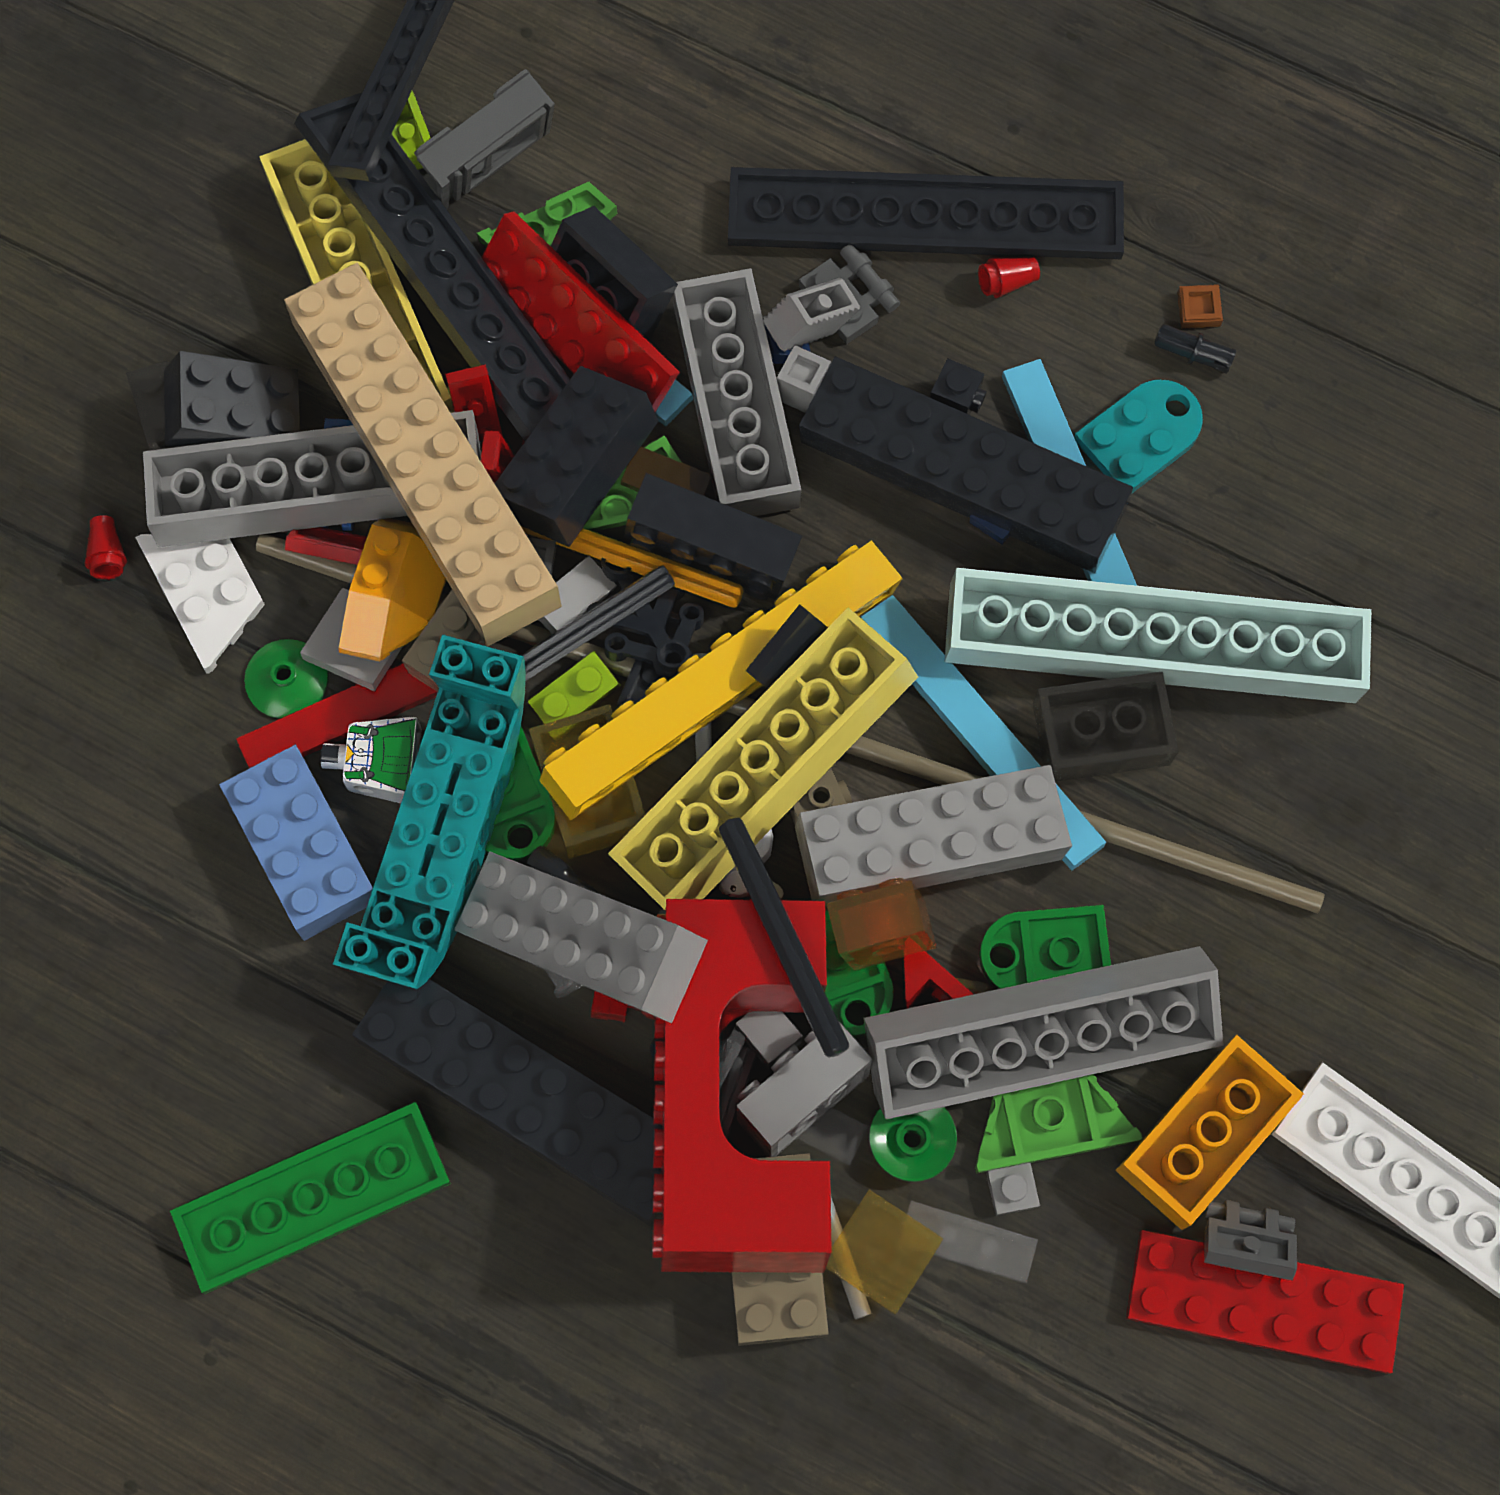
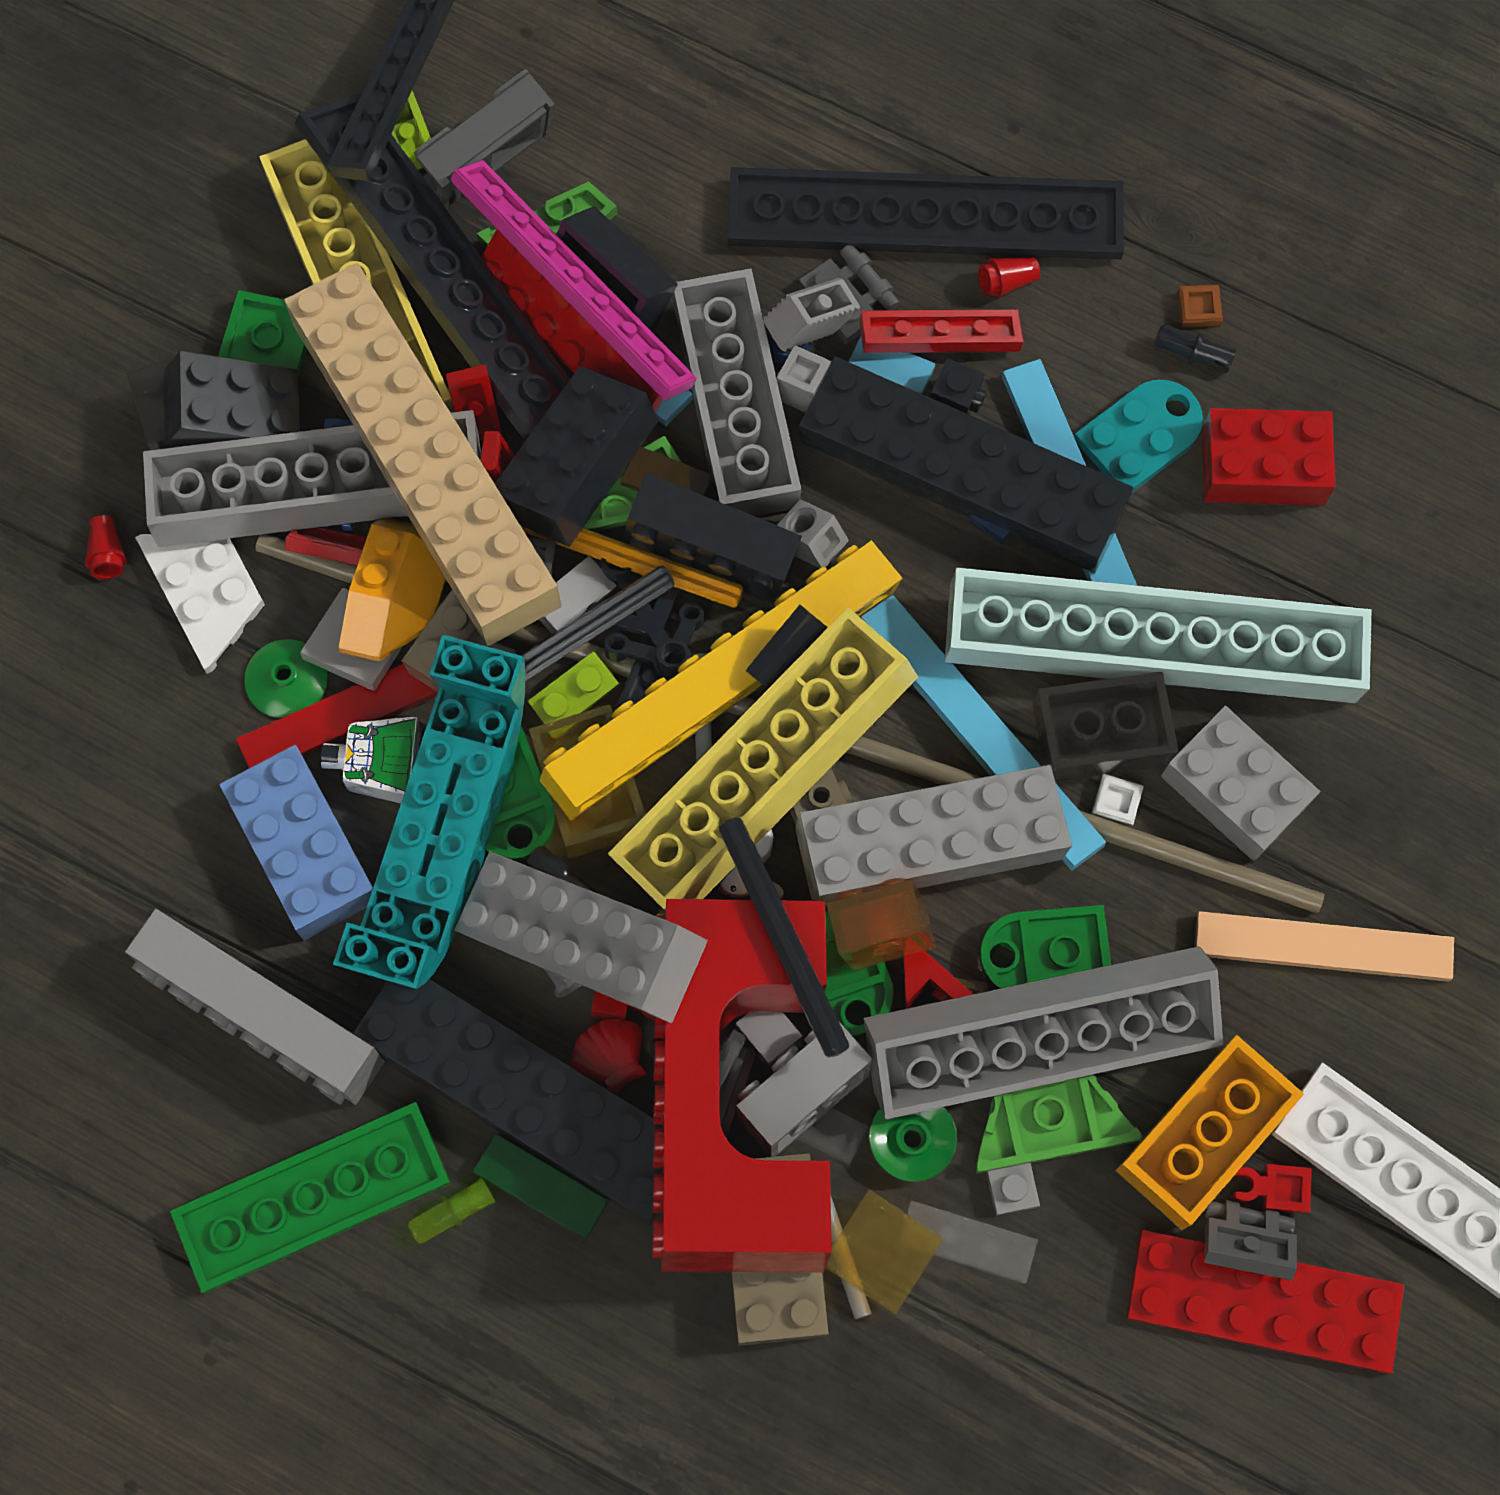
none -> light grey brick [125,909,385,1105]
none -> green plate [218,290,307,380]
none -> clear neon green axle [408,1178,495,1244]
none -> dark pink tile [450,160,697,401]
none -> dark green tile [473,1134,609,1240]
none -> red animal [570,1019,647,1095]
none -> light grey brick [777,499,849,568]
none -> medium azure tile [849,337,935,394]
none -> red plate [859,310,1024,353]
none -> white tile [1091,774,1144,828]
none -> light grey brick [1161,706,1321,862]
none -> light nougat tile [1194,911,1454,982]
none -> red brick [1202,408,1336,505]
none -> red plate [1232,1164,1312,1214]

